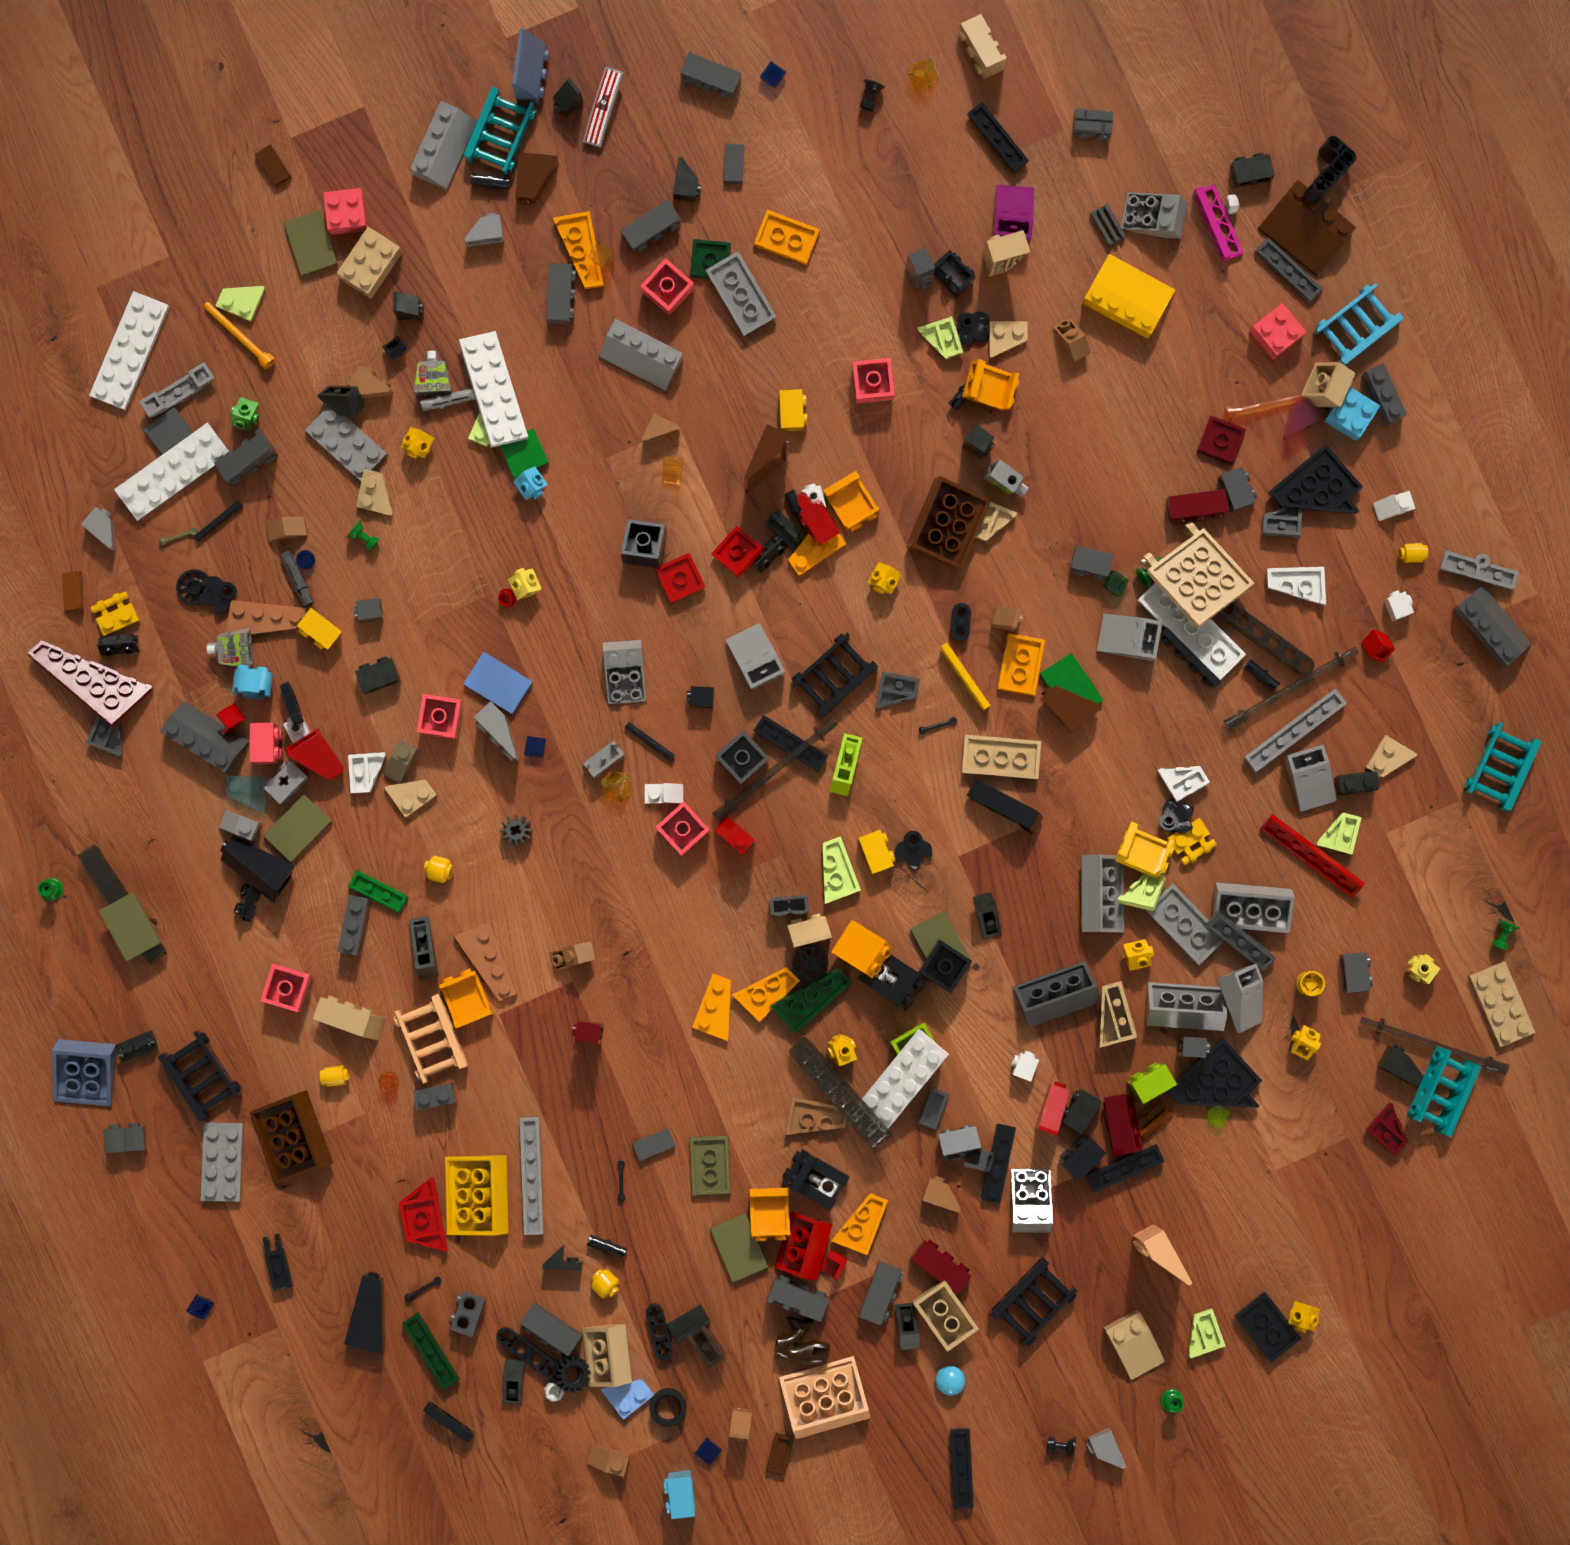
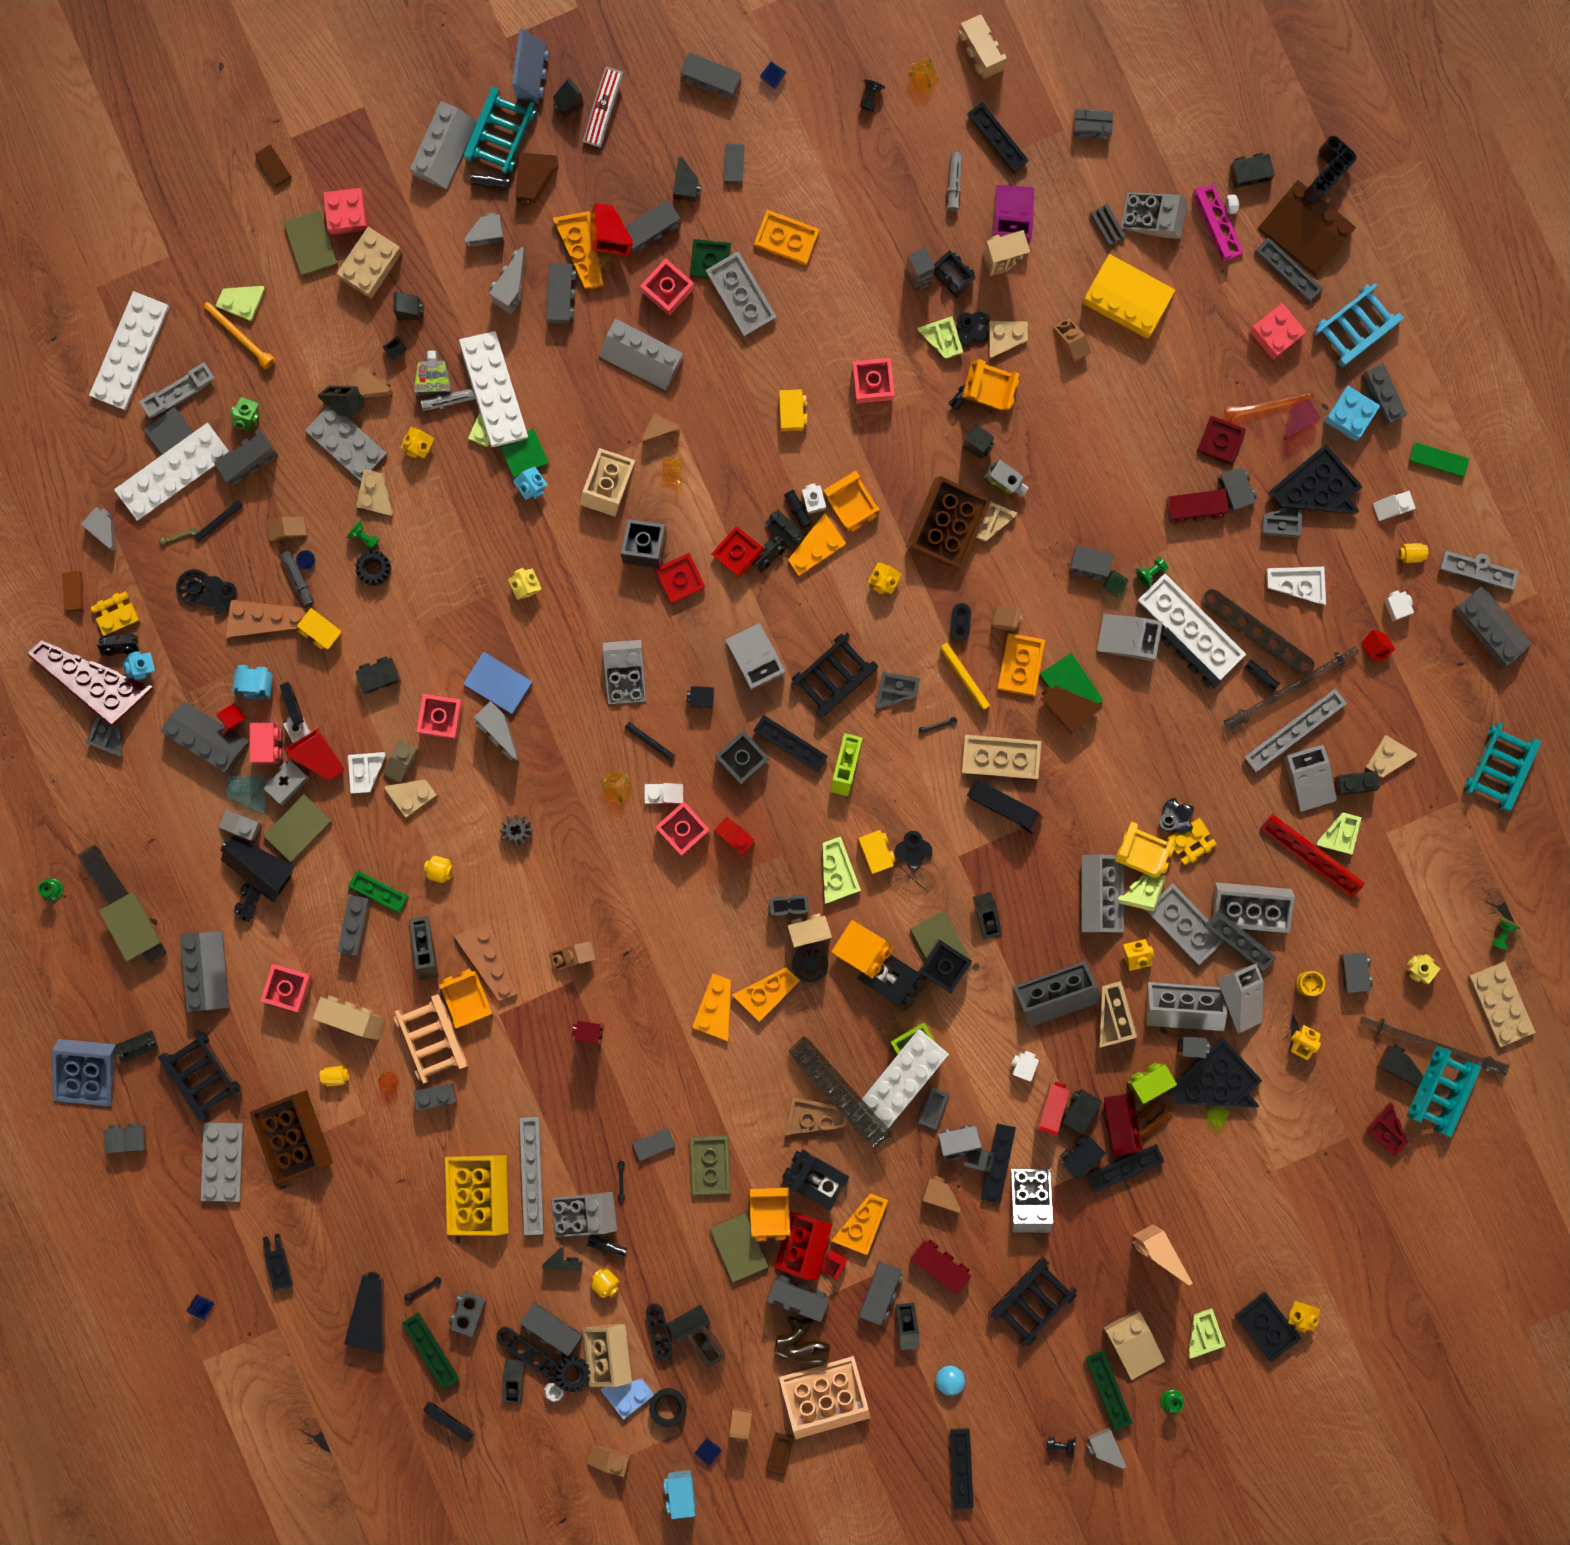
torso [207,628,253,668] -> none
dark grey brick [353,598,383,622] -> none
red wing [399,1177,448,1252] -> none
red plate [498,588,517,607] -> none
clear blue plate [524,736,546,758] -> none
light grey hinge [583,741,625,779] -> none
clear smoke bar [712,719,837,822] -> none
reddish brown slope [744,424,790,492] -> none
dark green wing [770,967,852,1034] -> none
red hinge [797,492,840,545] -> none
yellow brick [827,1034,857,1066] -> none
tan slope [913,1281,979,1352] -> none
tan plate [1141,522,1255,628] -> none
white wing [1157,766,1210,803] -> none
tan brick [1301,362,1355,407] -> none
none -> medium azure brick [123,651,155,680]
none -> dark grey slope [180,931,230,1012]
none -> black tyre [355,550,391,586]
none -> light grey slope [489,247,527,315]
none -> light grey slope [551,1192,617,1237]
none -> tan slope [579,448,635,517]
none -> red slope [590,203,633,256]
none -> light grey pin [946,152,963,211]
none -> dark green plate [1085,1350,1133,1431]
none -> green tile [1409,442,1470,477]

